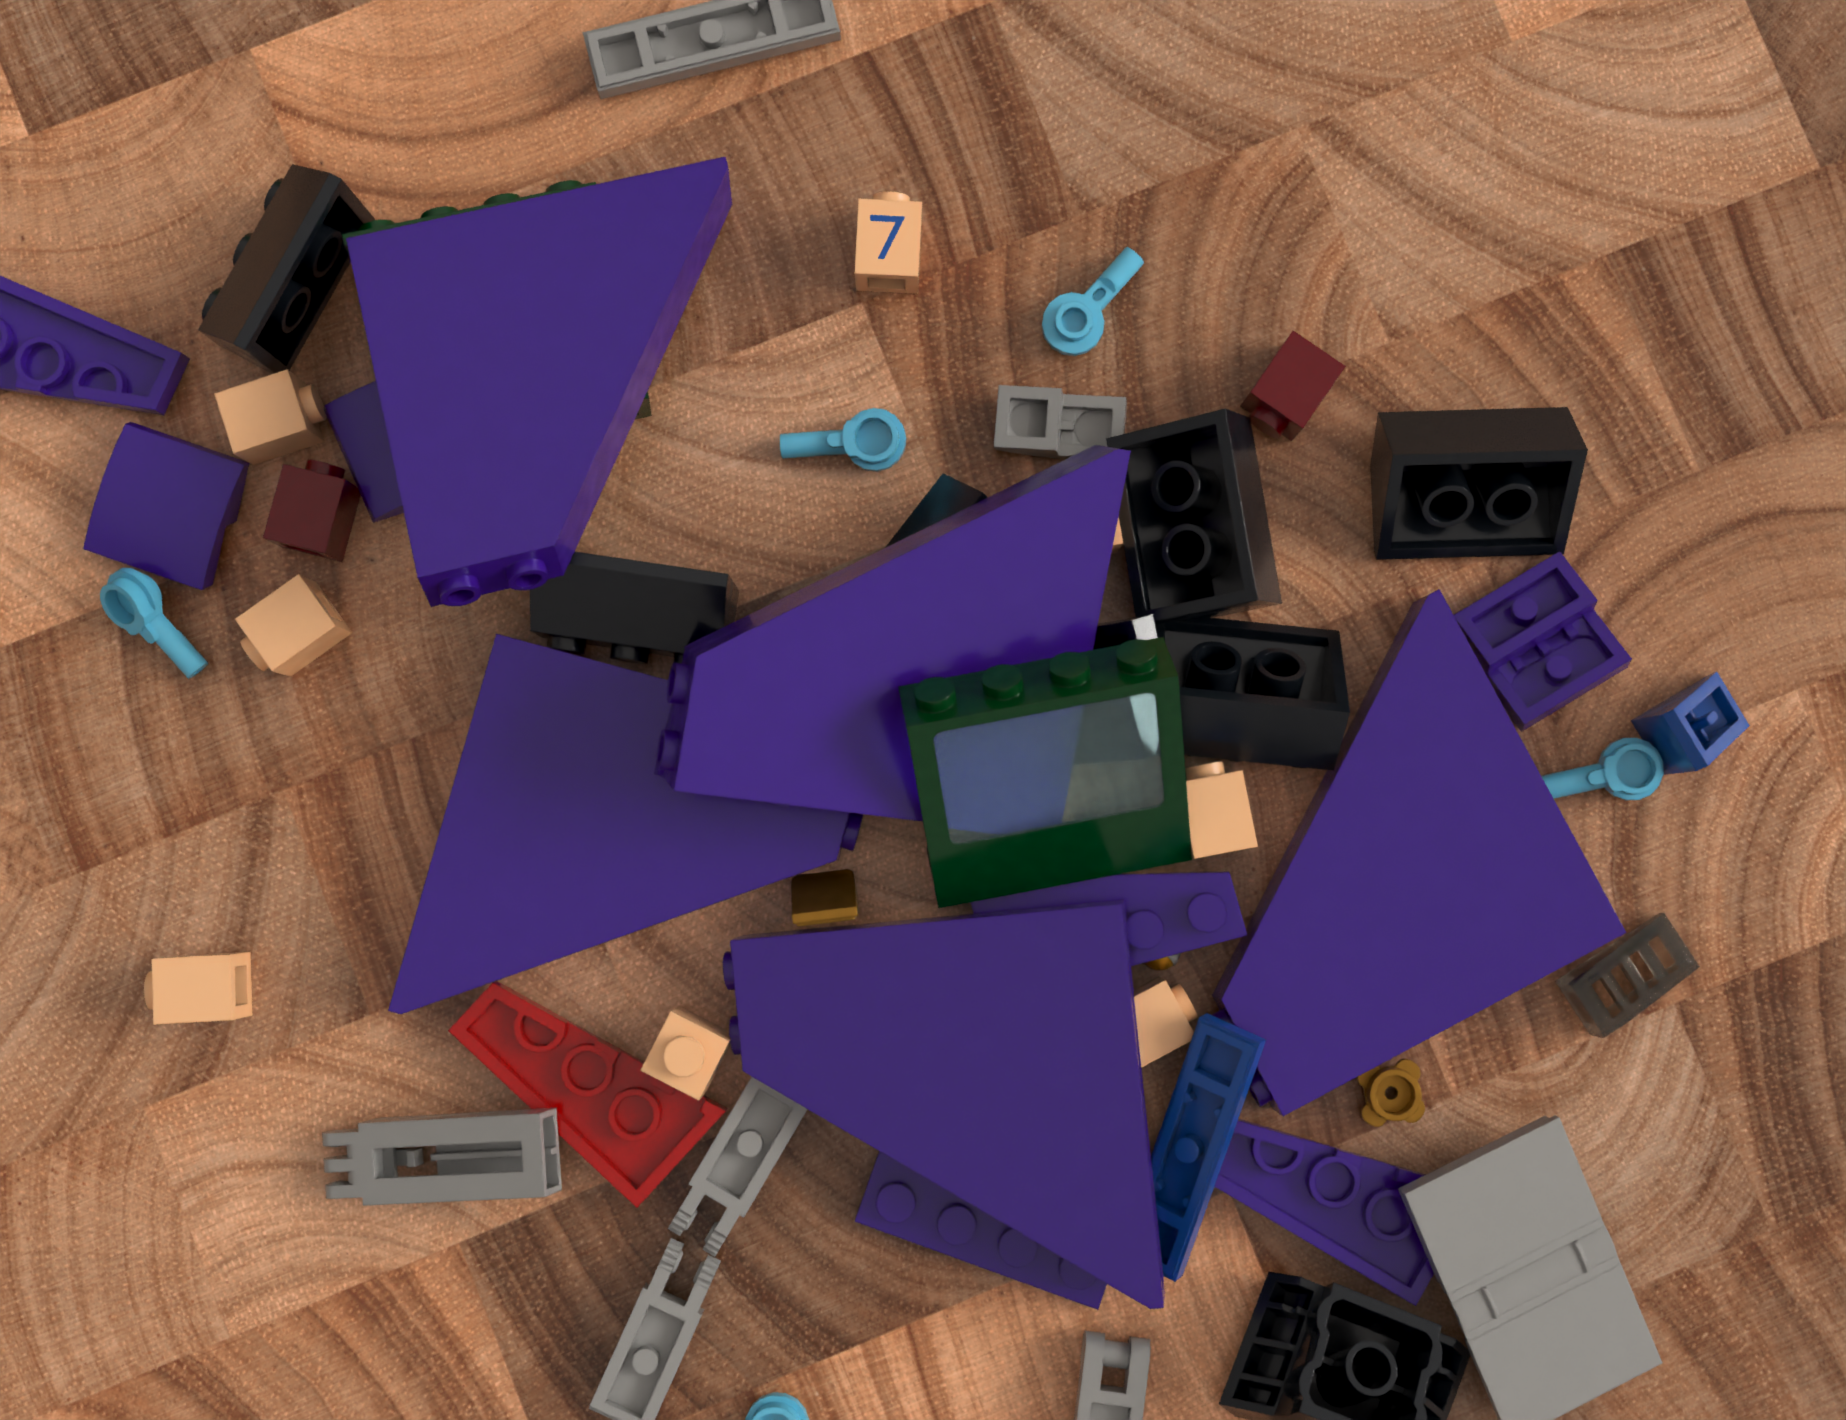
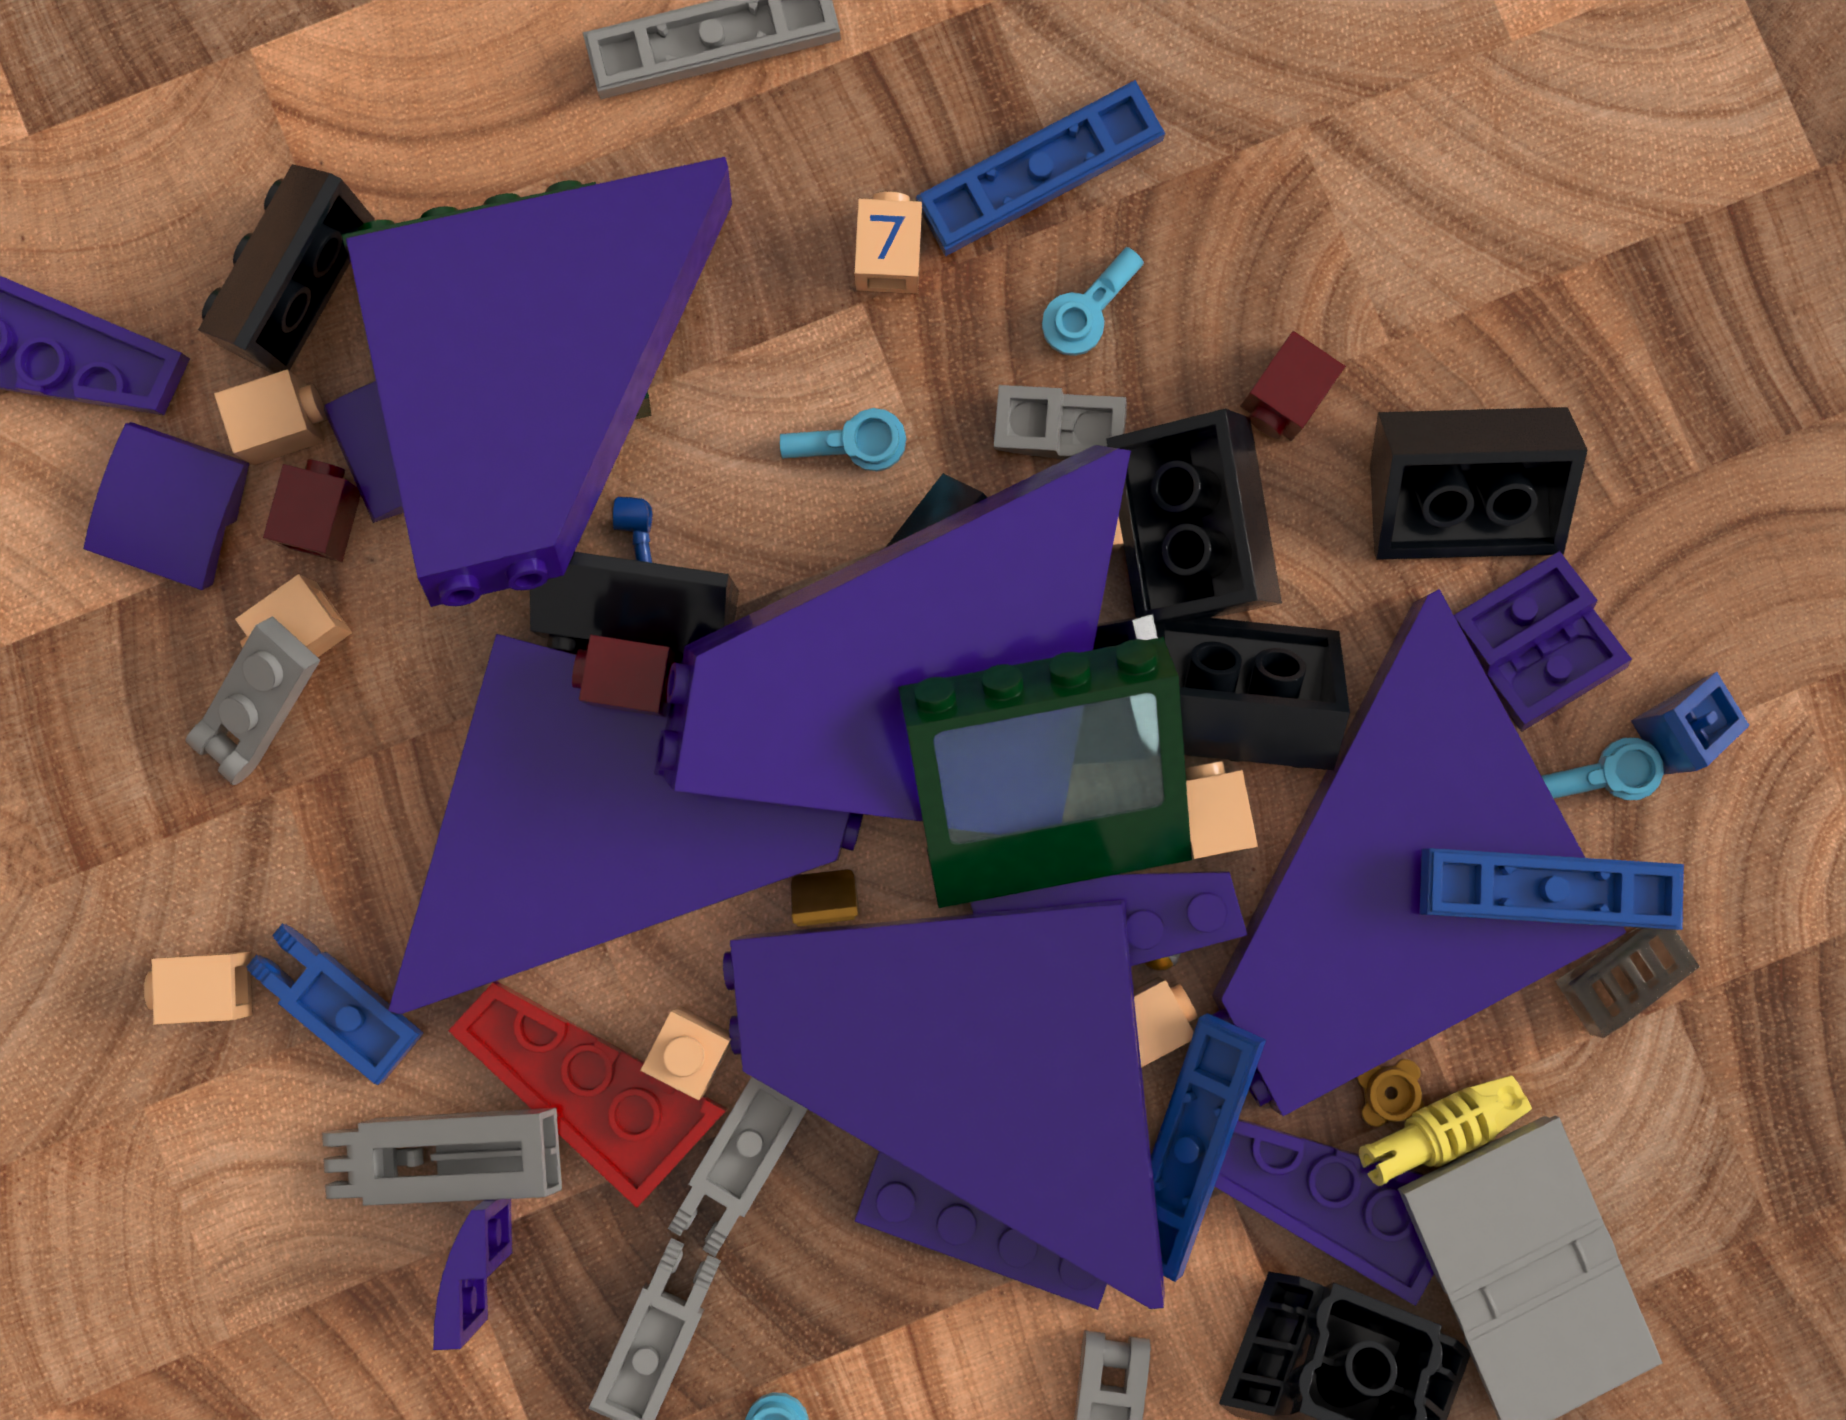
medium azure plate [100,568,208,679] -> none
none -> light grey plate [185,616,320,785]
none -> blue hinge [246,923,424,1085]
none -> dark purple slope [433,1199,512,1350]
none -> dark red brick [572,635,676,717]
none -> blue hand [613,497,653,563]
none -> blue plate [916,80,1165,257]
none -> light yellow hinge [1359,1075,1532,1186]
none -> blue plate [1420,848,1684,930]

